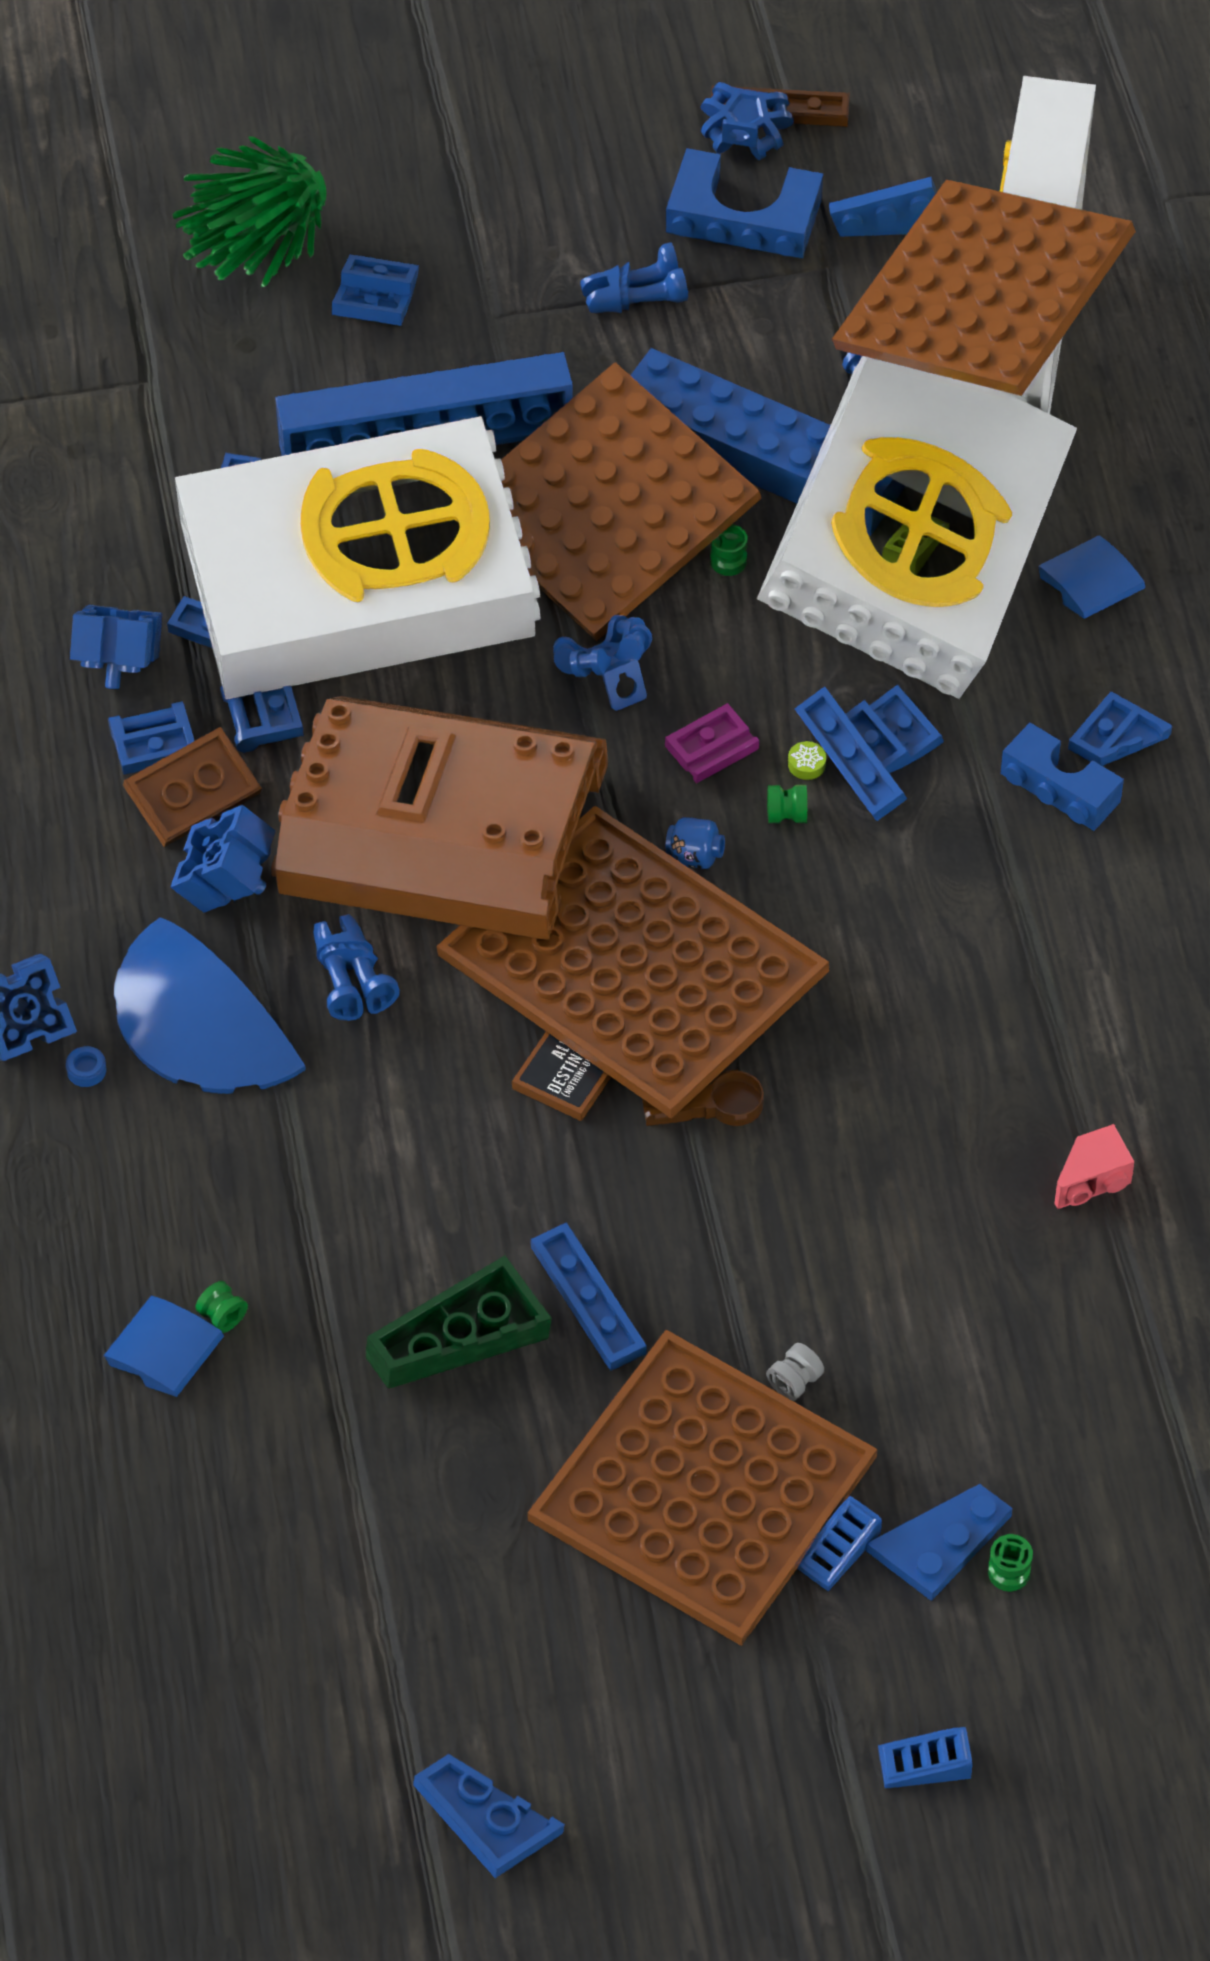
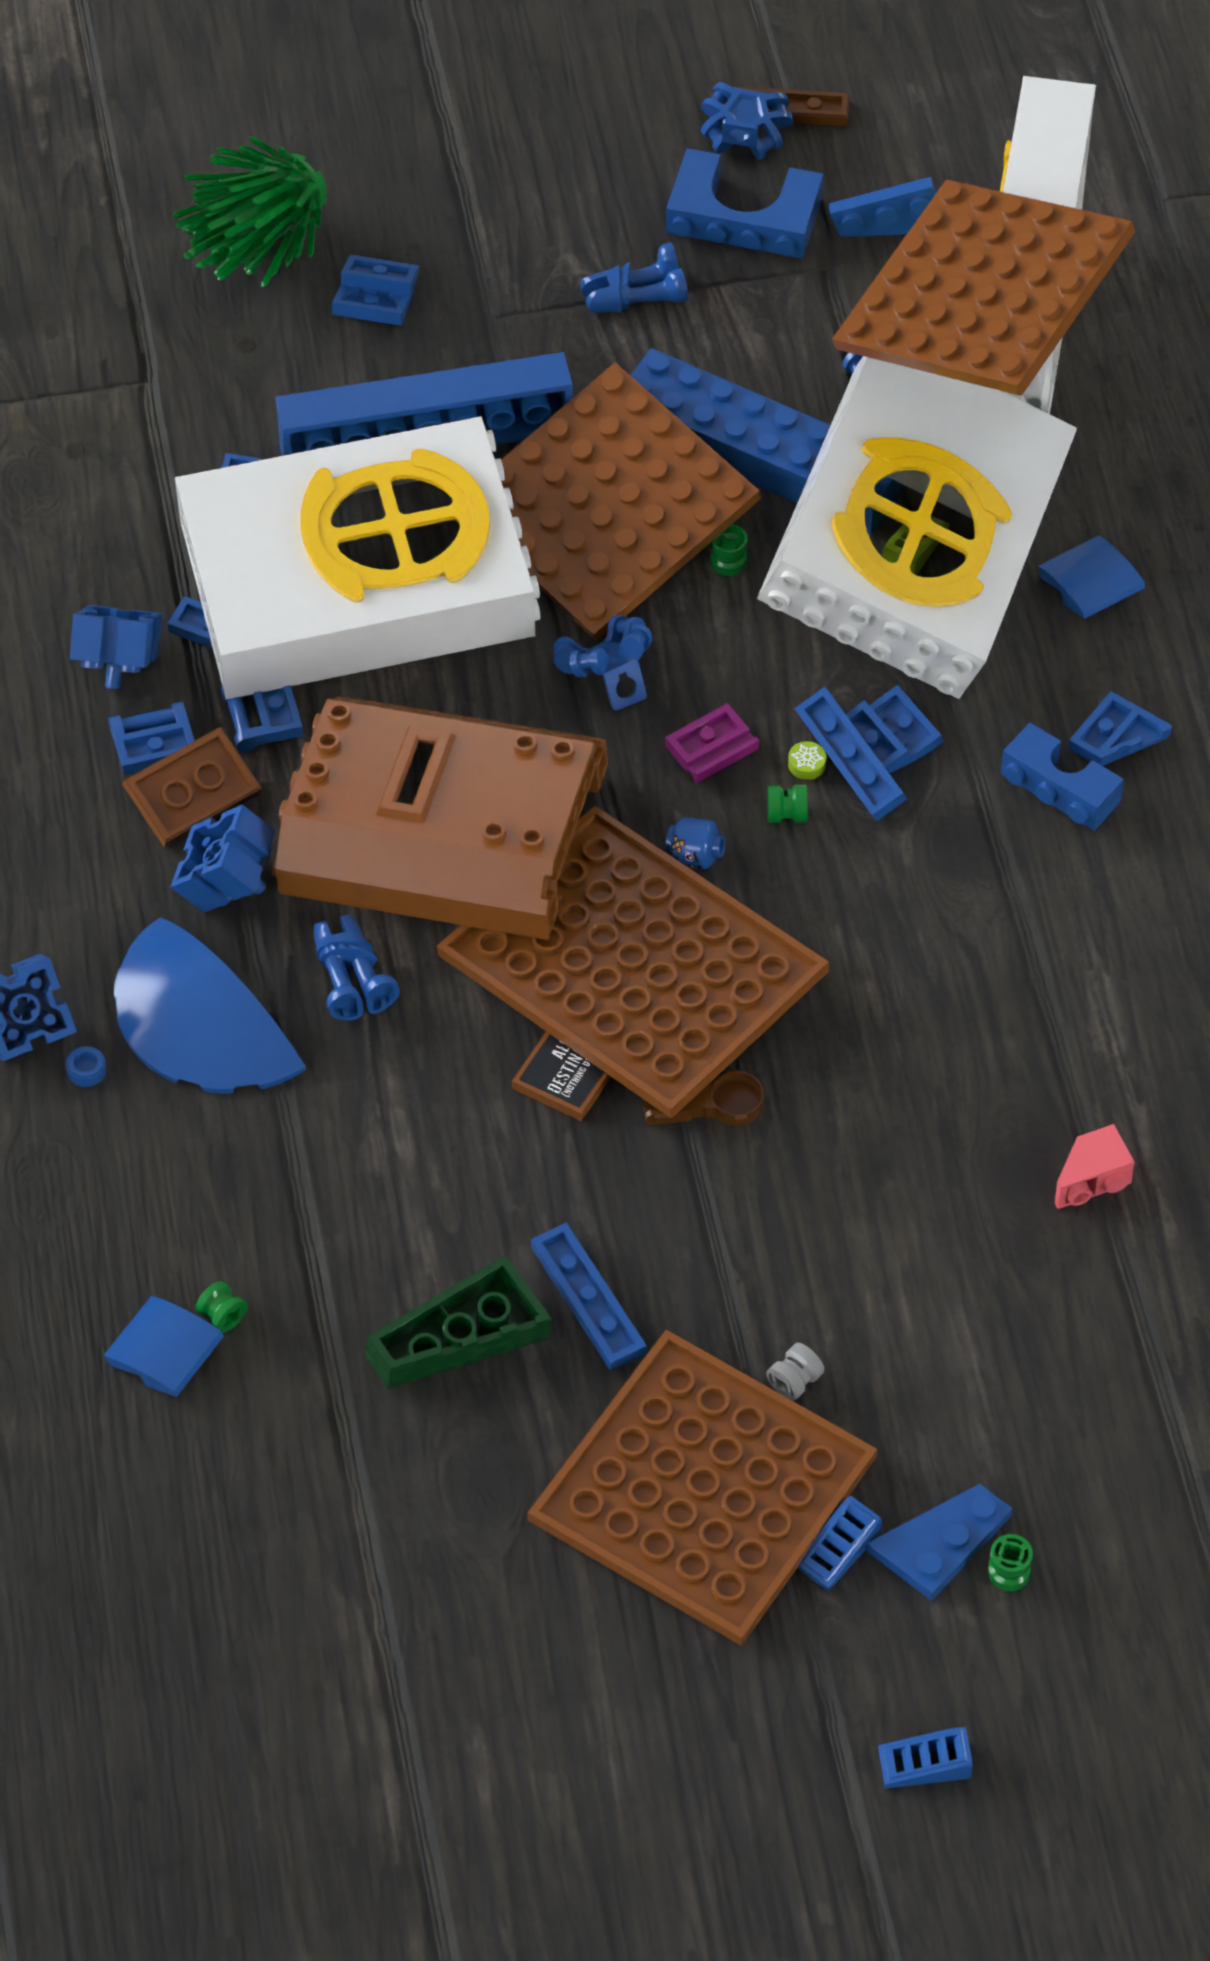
blue wing [413,1754,565,1878] -> none

